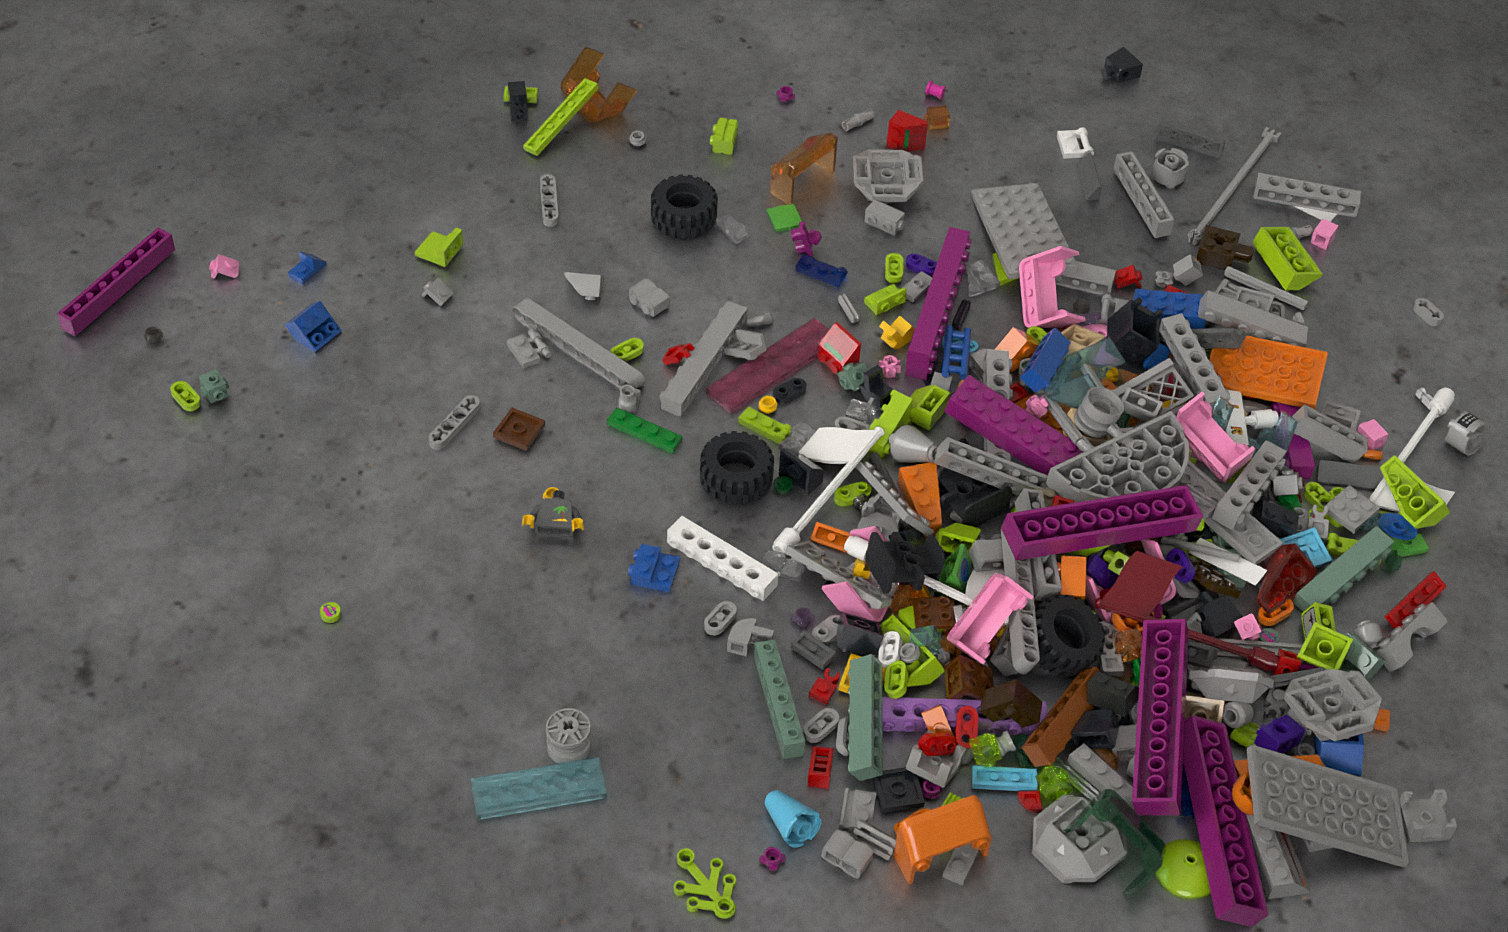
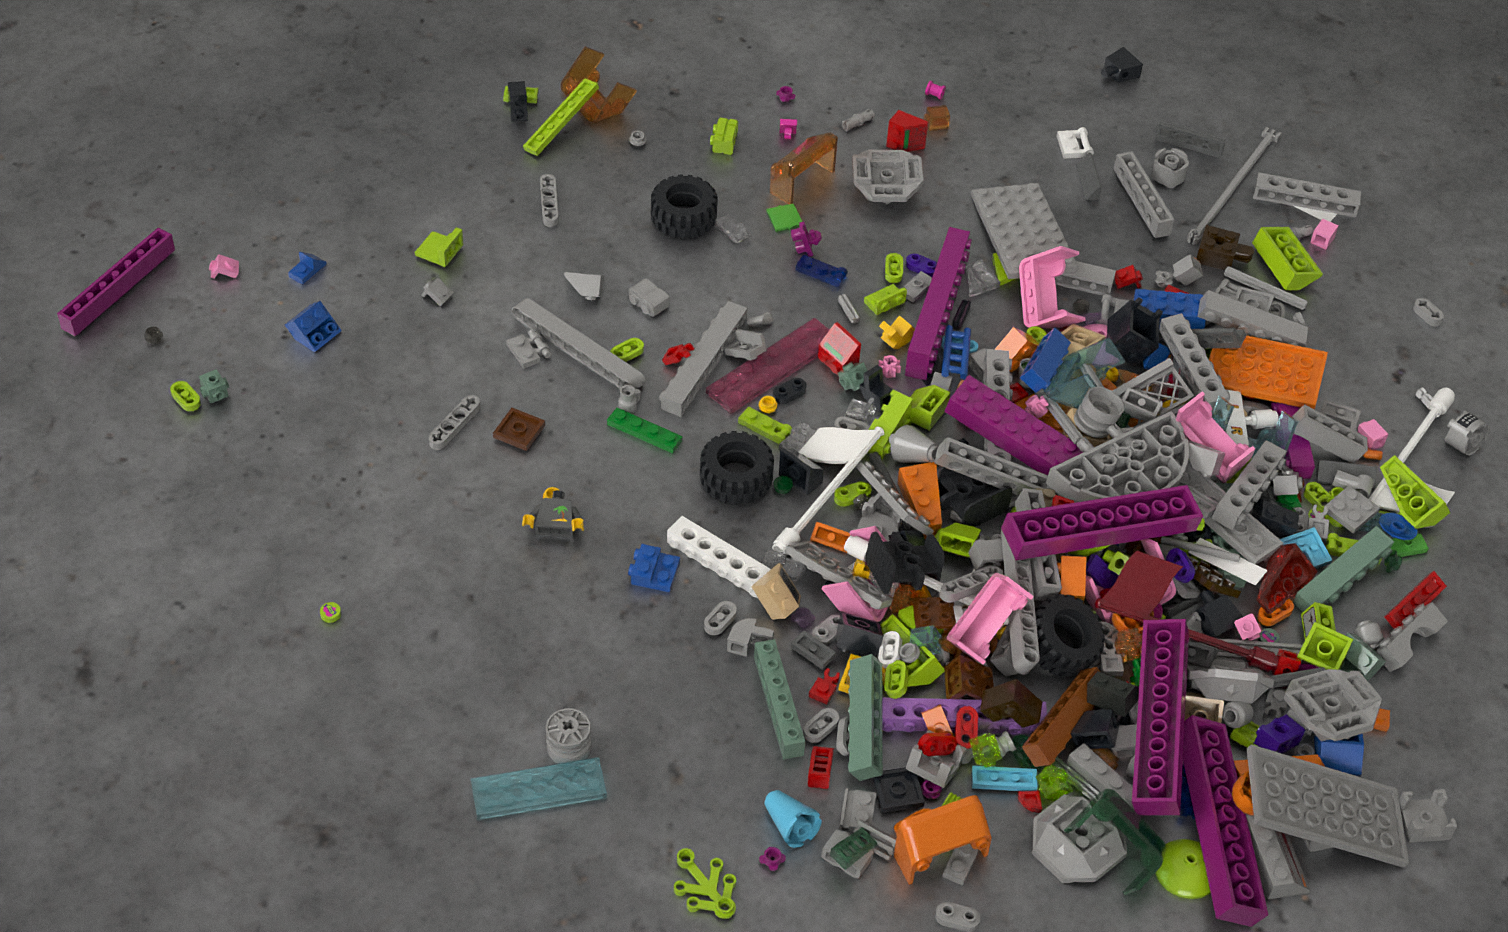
light grey brick [864,199,905,236] -> none
bright green slope [934,543,973,604] -> none
none -> tan slope [751,563,801,620]
none -> dark pink tile [779,119,797,139]
none -> clear green slope [830,828,877,870]
none -> light grey plate [935,902,980,932]
none -> light grey beam [939,565,1003,602]
none -> light grey slope [1182,440,1225,478]
none -> light grey piece [1332,470,1374,498]

